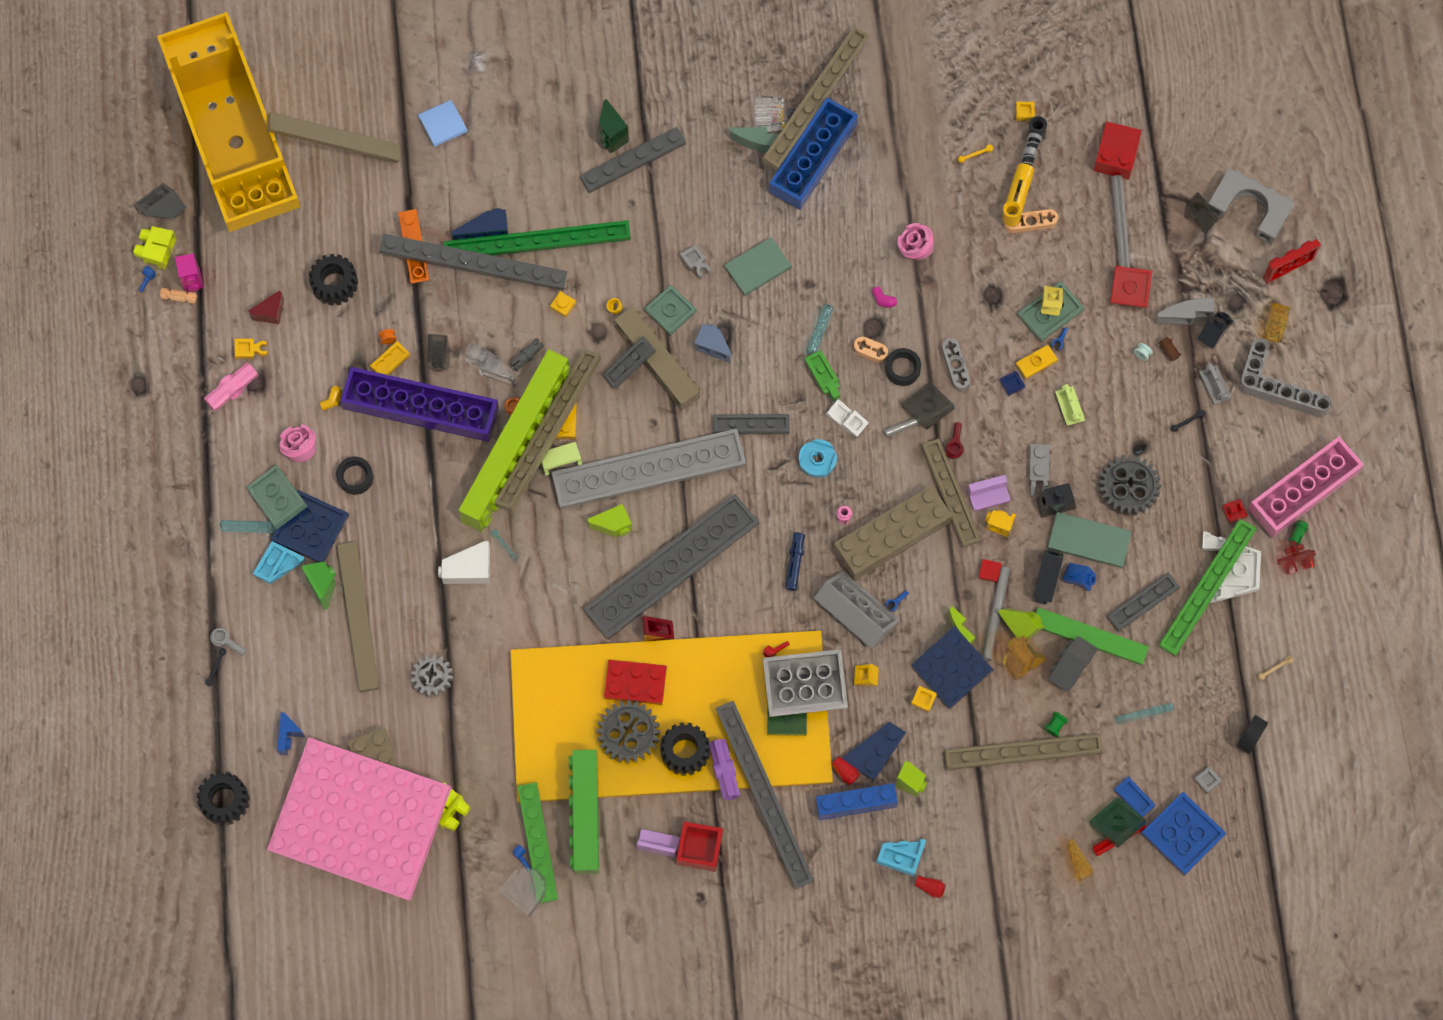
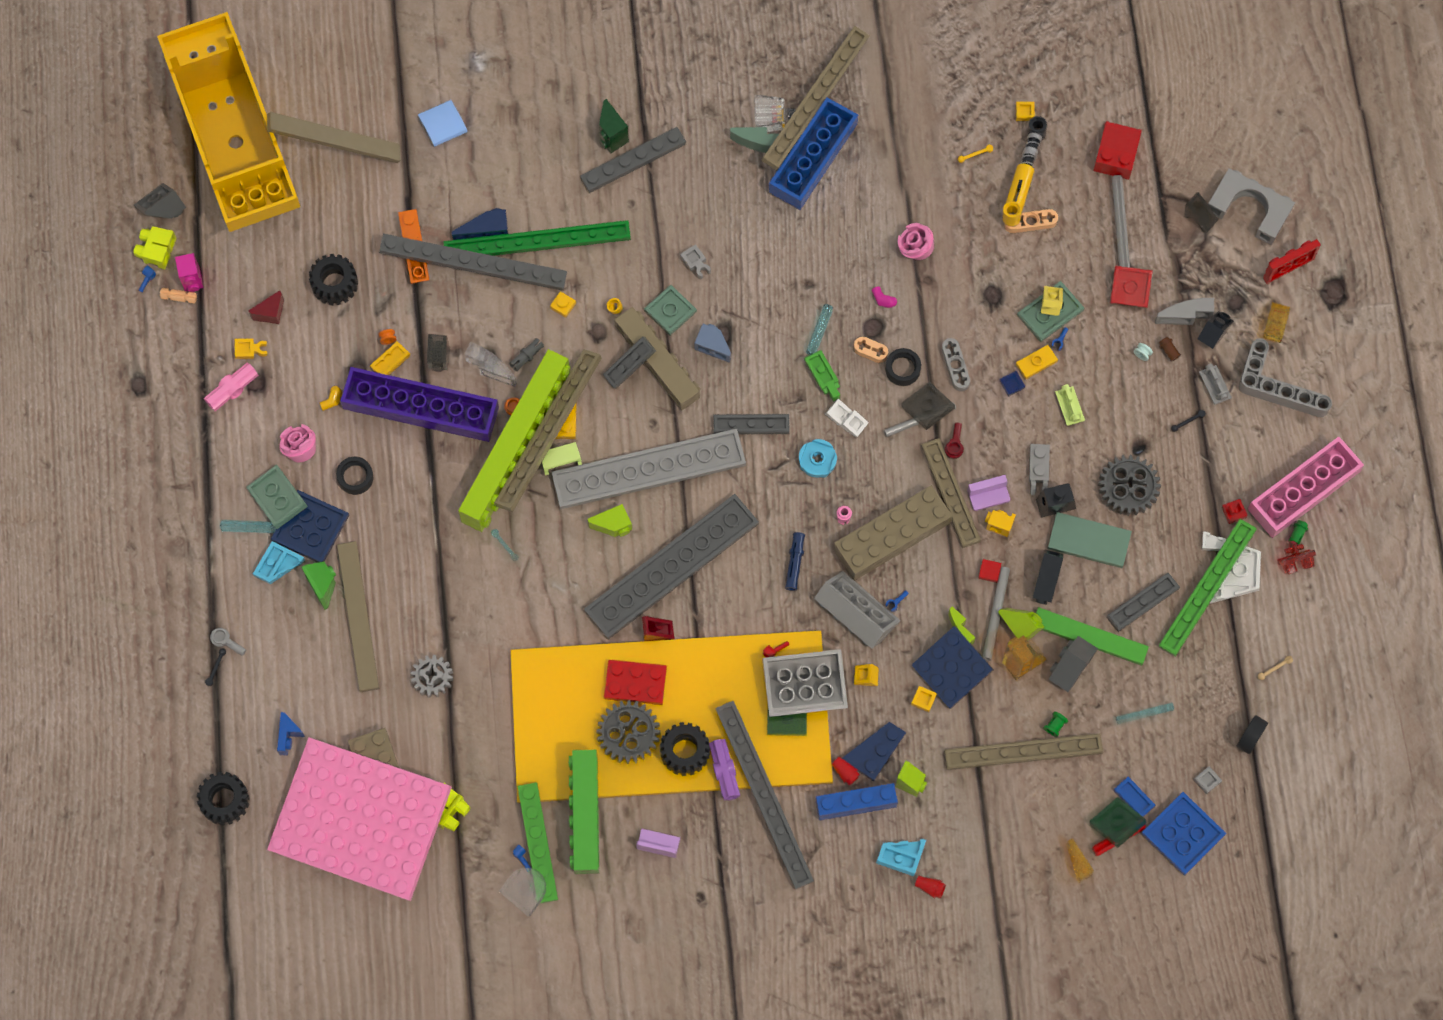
white slope [438,541,490,584] -> none
red piece [676,821,723,872] -> none
sand green tile [724,237,792,296] -> none
blue bracket [1063,563,1096,591] -> none

